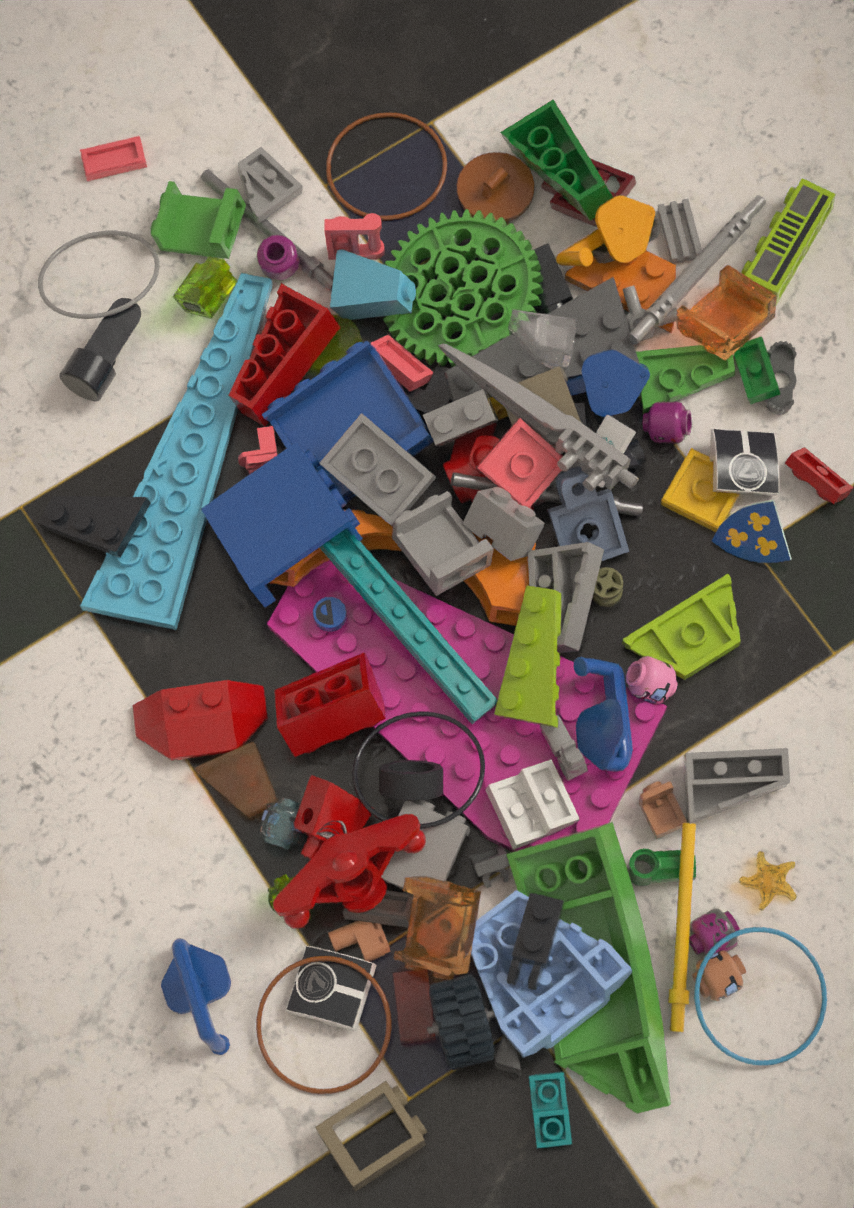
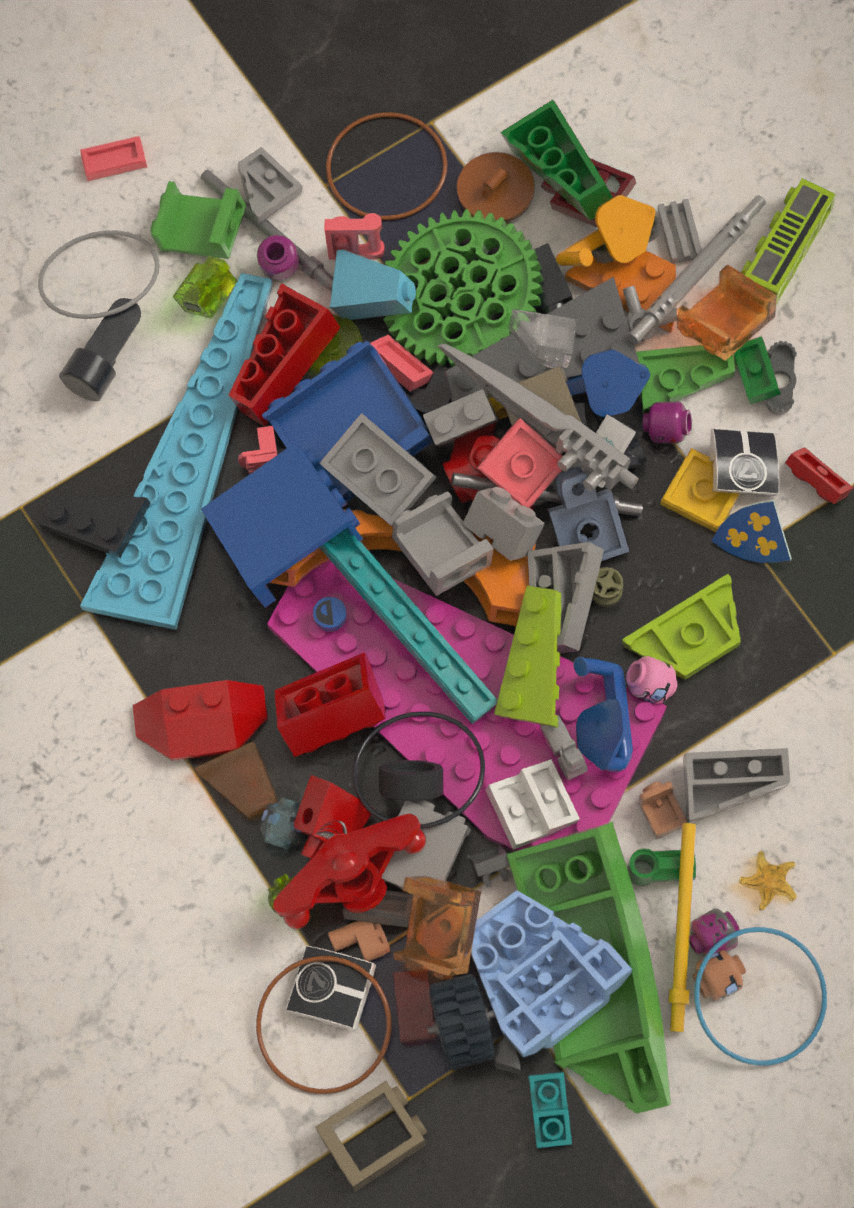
blue piece [161,938,231,1055] -> none
black hinge [507,892,564,990] -> none

